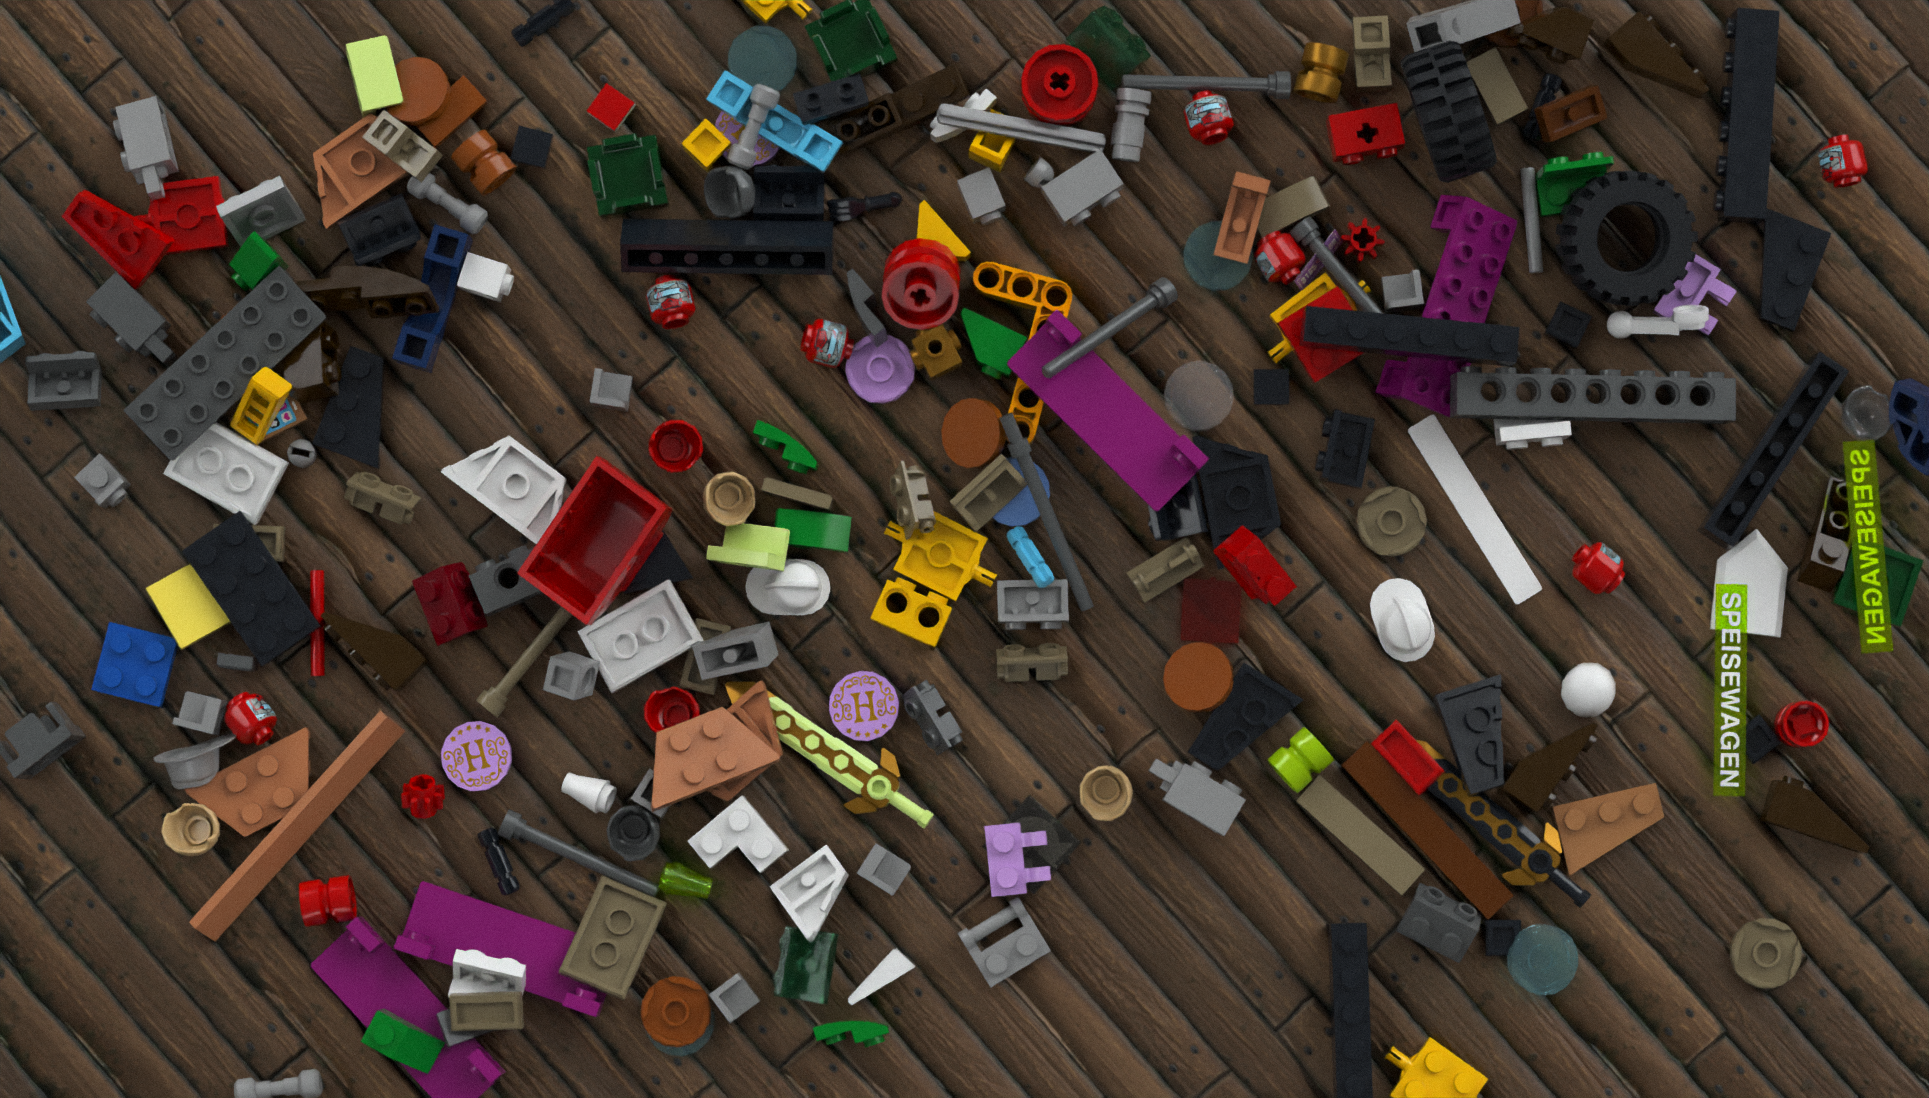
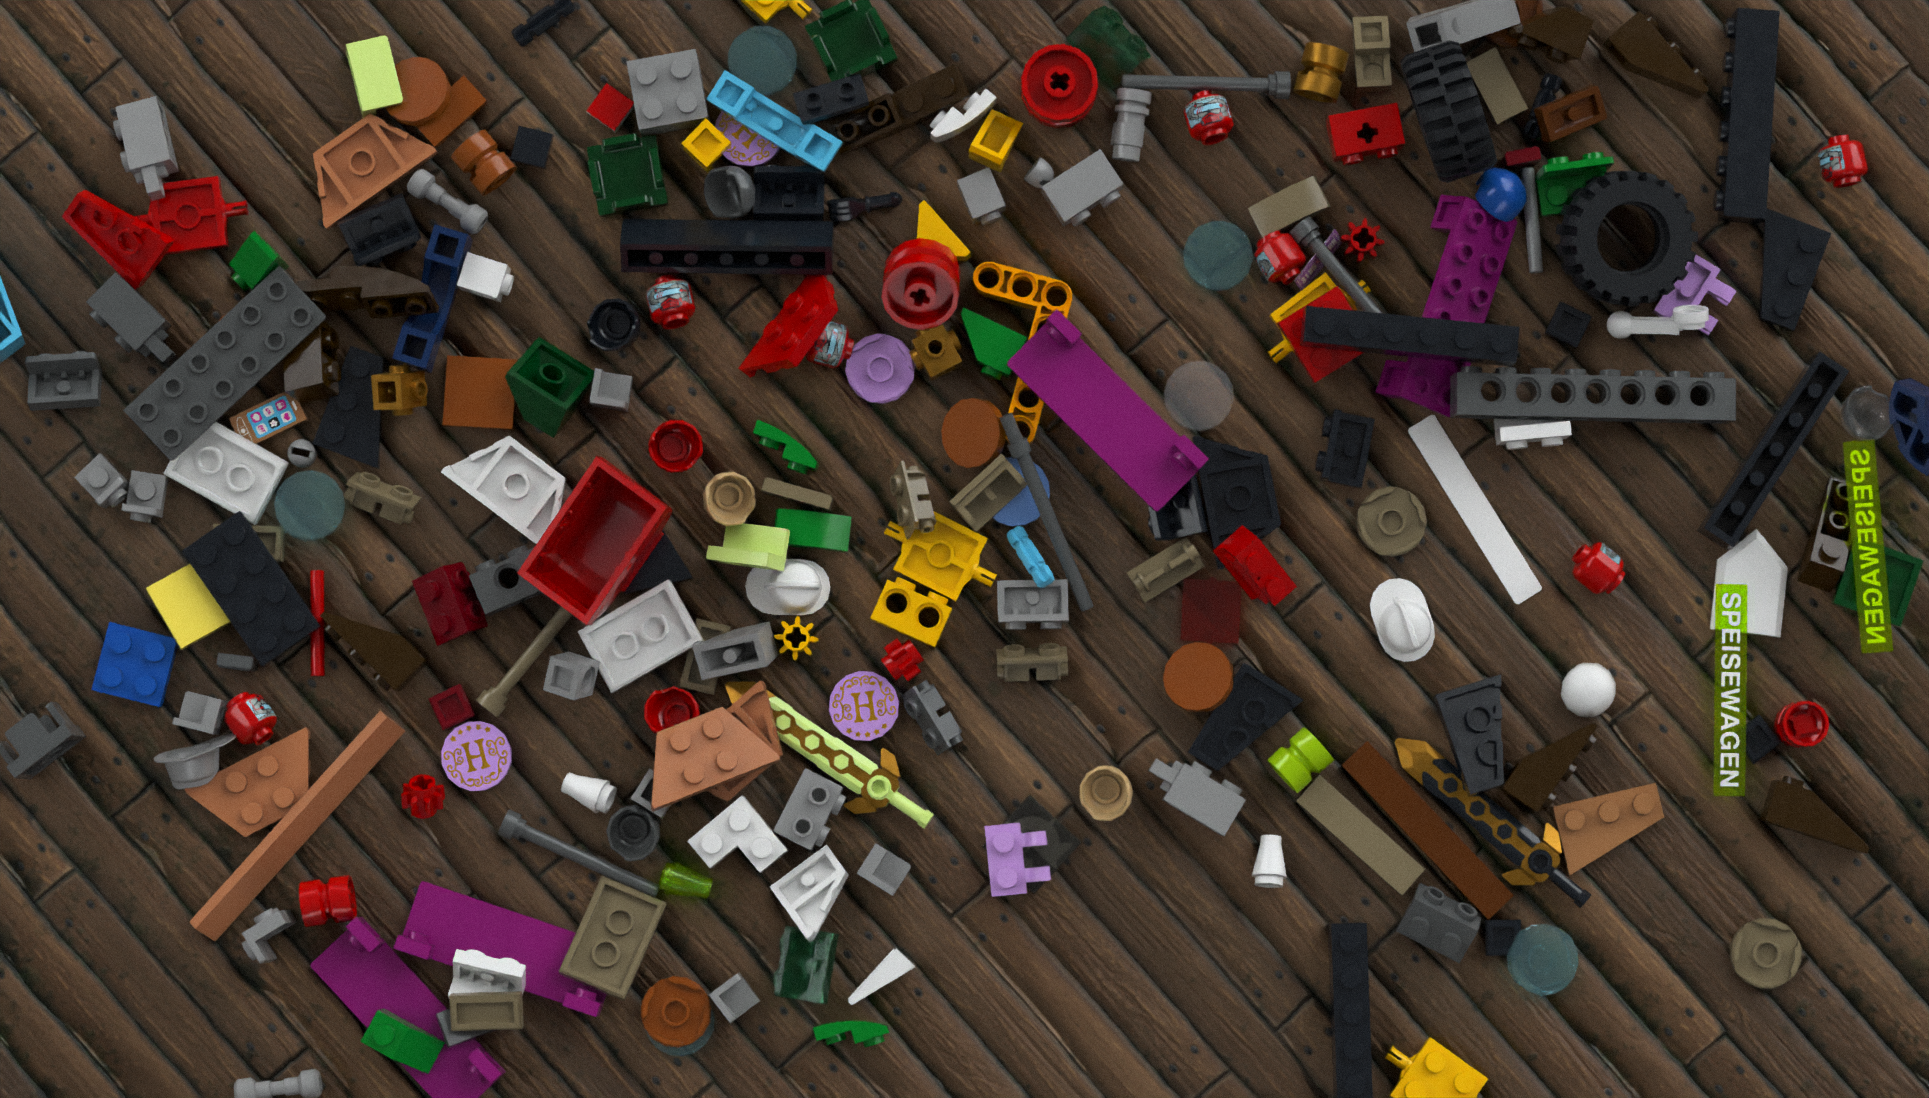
tan hair [161,803,221,857] -> none
light grey plate [216,176,306,247] -> none
yellow slope [229,367,292,446] -> none
dark tan slope [362,110,443,183] -> none
black axle [478,827,520,896] -> none
light grey piece [726,83,780,170] -> none
dark grey slope [847,268,888,348] -> none
light grey axle [937,103,1106,153] -> none
light grey plate [958,896,1051,988] -> none
dark grey piece [1042,277,1178,379] -> none
nougat bracket [1213,171,1271,264] -> none
black tile [1253,369,1289,405] -> none
red tile [1371,720,1446,796] -> none
light grey panel [1381,269,1424,313] -> none
none -> light grey bracket [121,470,169,523]
none -> light grey bracket [242,908,297,964]
none -> clear light blue tile [274,470,345,541]
none -> pearl gold brick [371,365,428,416]
none -> dark red tile [428,684,476,731]
none -> dark orange tile [442,355,518,430]
none -> dark green slope [505,337,594,438]
none -> black hair [587,298,641,352]
none -> light grey brick [626,49,710,137]
none -> red wing [738,275,838,377]
none -> light grey brick [773,768,847,851]
none -> yellow gear [774,616,819,661]
none -> red gear [880,638,924,681]
none -> white cone [1252,835,1287,888]
none -> blue hair [1475,167,1527,222]
none -> dark red tile [1501,146,1542,170]

